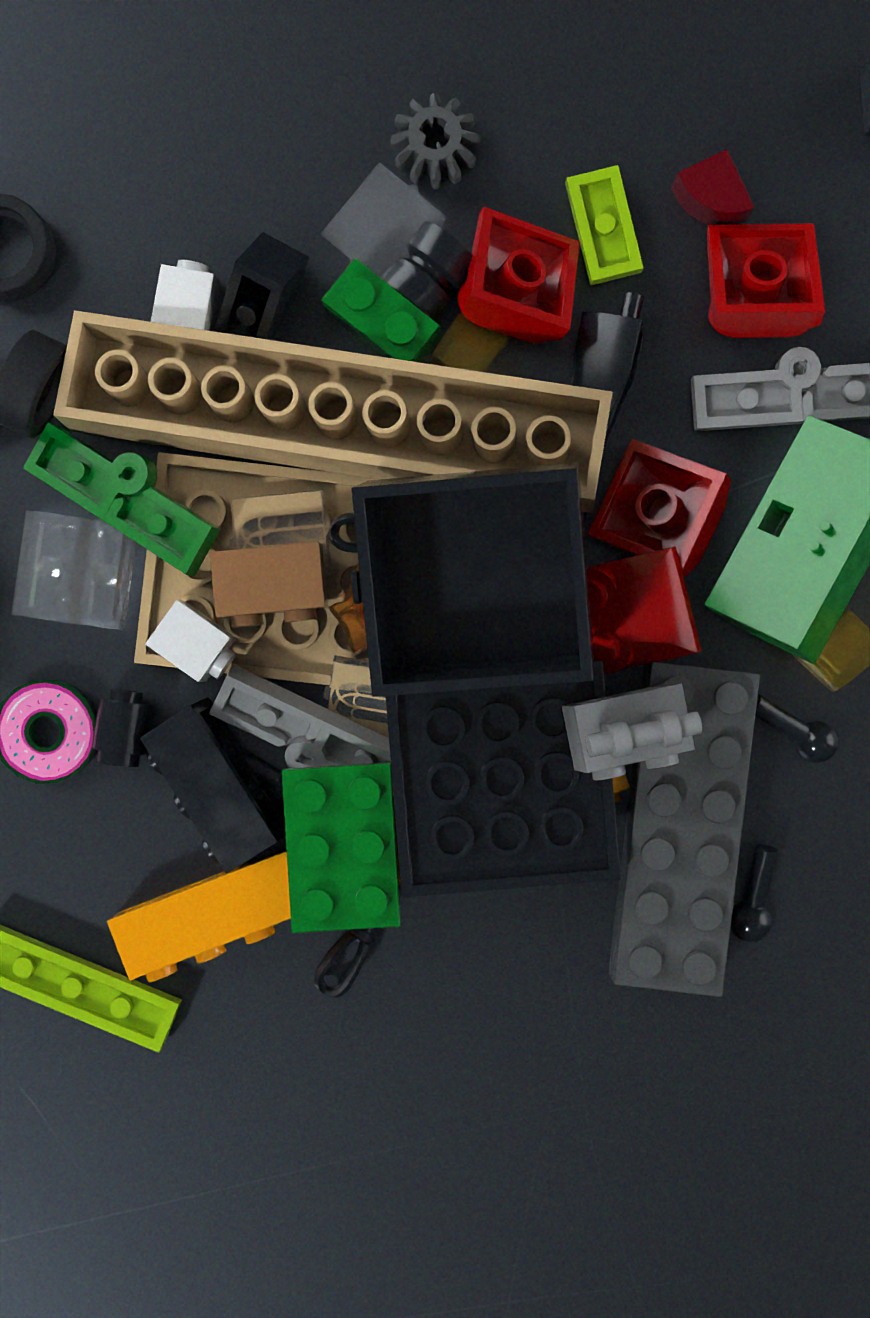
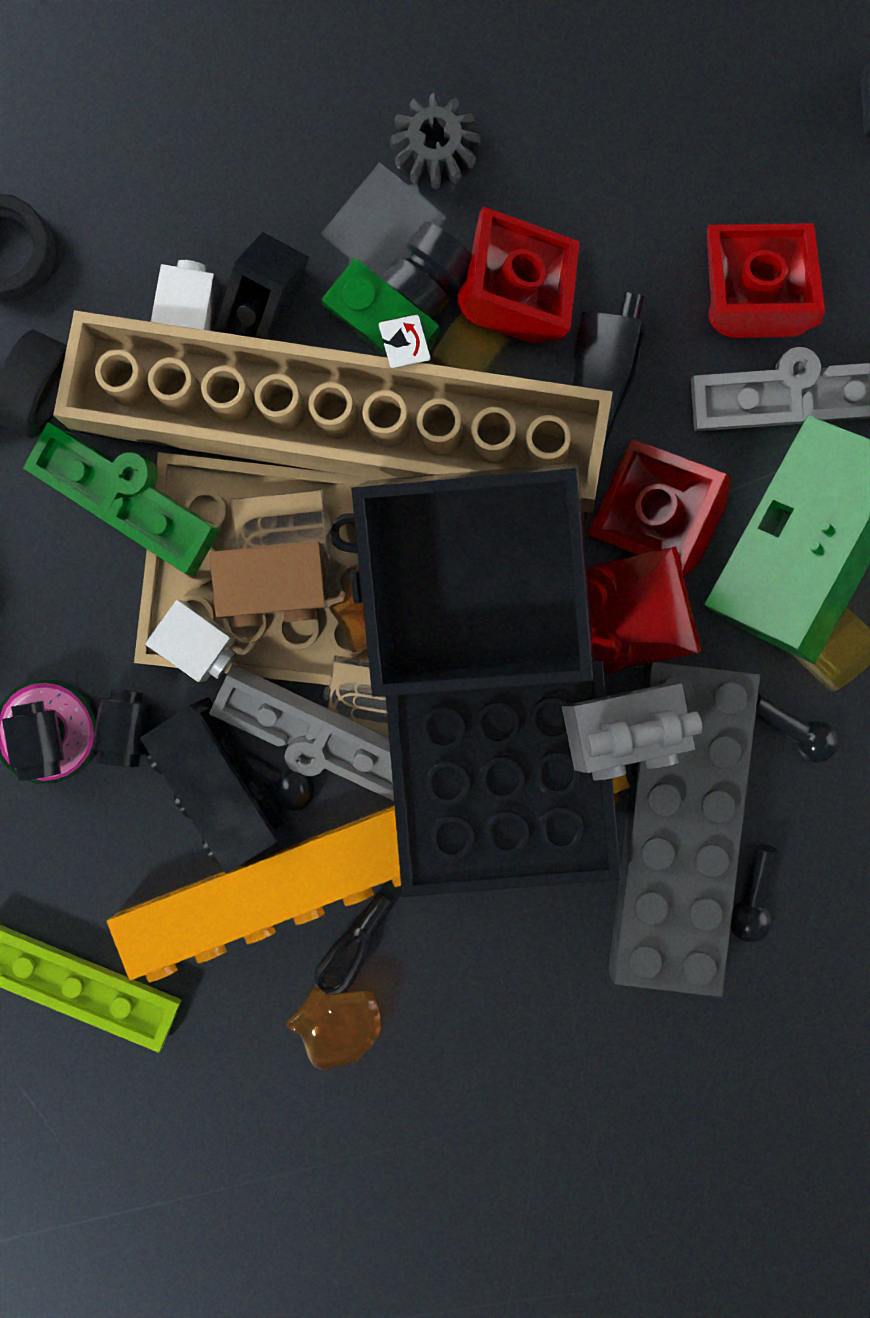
clear slope [12,510,137,630] -> none
green plate [282,762,401,933] -> none
lime plate [565,165,643,286] -> none
dark red brick [671,149,755,225] -> none
none -> black brick [2,701,65,782]
none -> clear orange animal [285,987,381,1071]
none -> white sticker [379,315,430,368]

